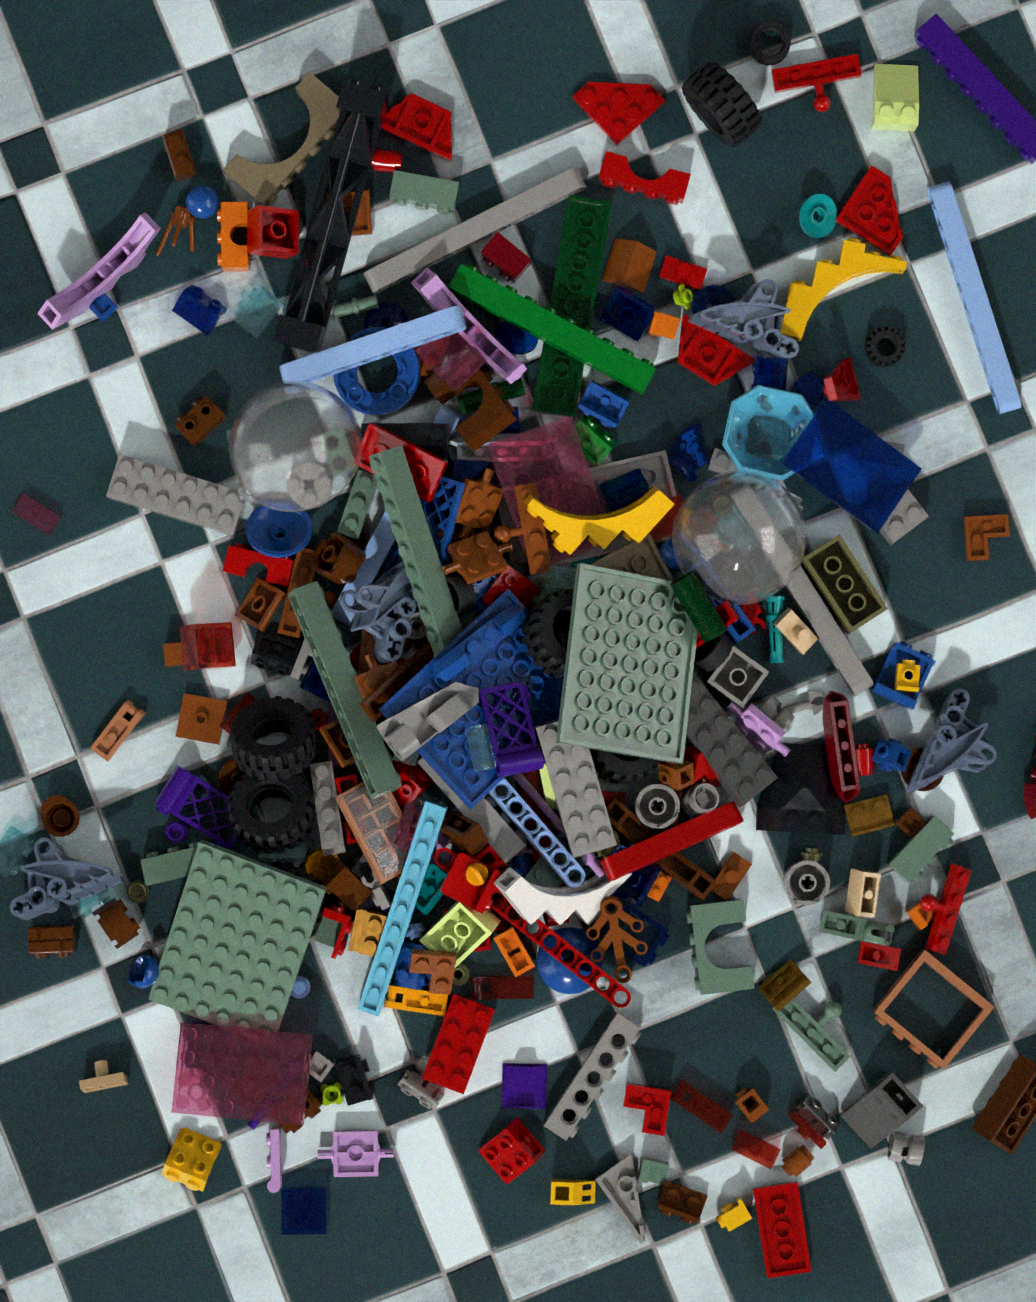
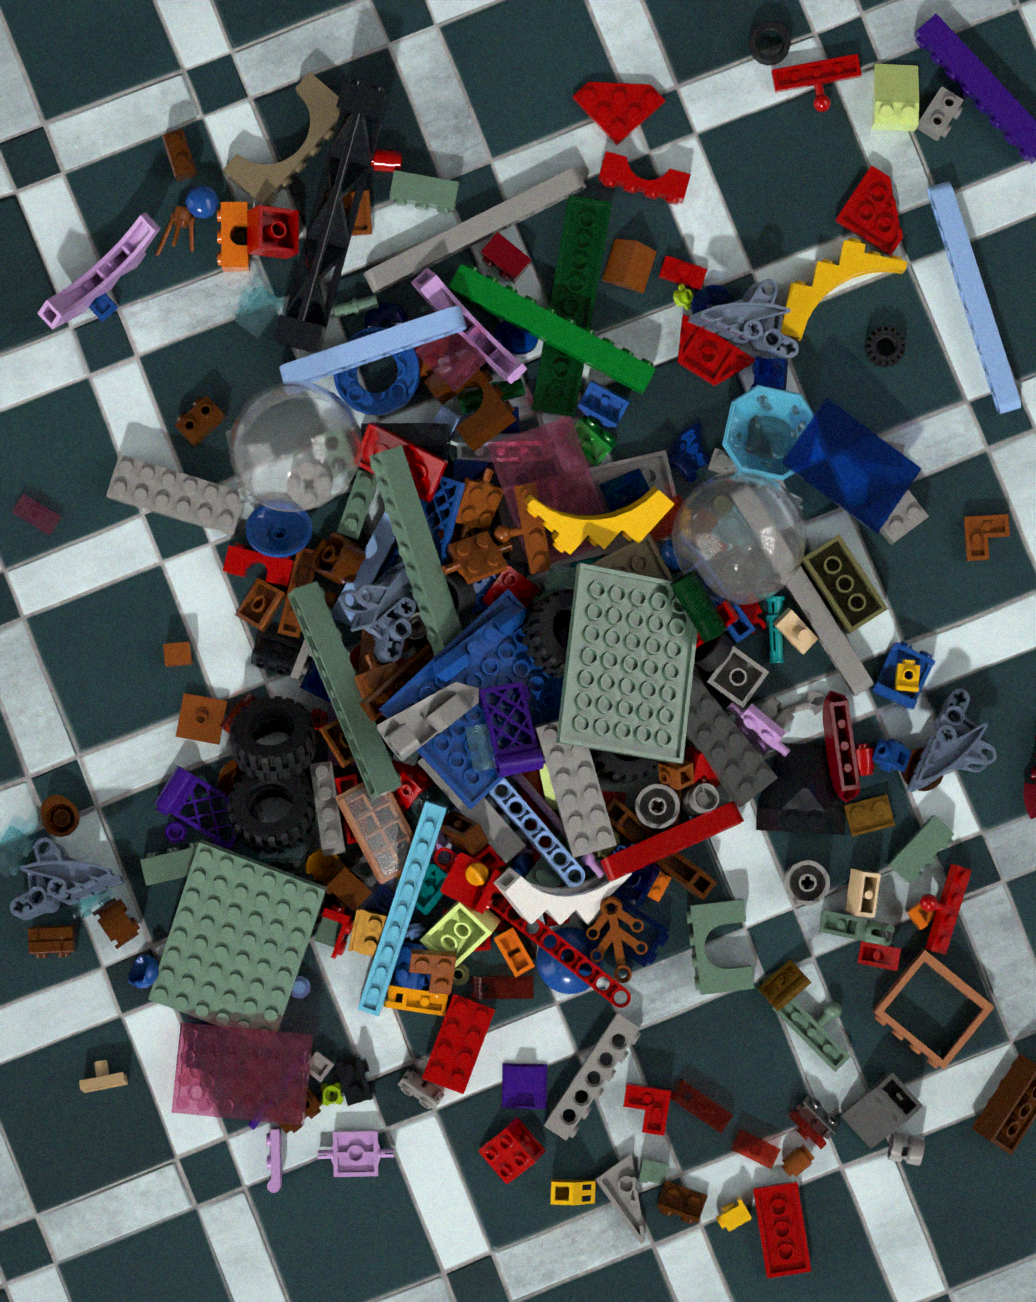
nougat plate [90,699,146,762] -> none
olive plate [127,880,150,903] -> none
yellow bracket [162,1128,222,1192] -> none
clear blue bracket [172,285,227,336] -> none
clear red brick [180,622,236,671] -> none
clear blue plate [281,1188,327,1235] -> none
light grey plate [361,872,392,910] -> none
red wing [381,93,452,161] -> none
clear pink plate [394,802,421,853] -> none
clear blue slope [600,285,656,342] -> none
orange panel [648,311,680,340] -> none
black tyre [682,62,762,147] -> none
dark orange tile [712,852,752,901] -> none
dark orange brick [734,1086,769,1123] -> none
clear blue brick [789,370,825,410] -> none
teal dish [799,194,837,238] -> none
olive plate [800,846,823,862] -> none
red wing [824,357,862,401] -> none
reddish brown plate [895,807,927,839] -> none
none -> light grey brick [916,86,964,141]

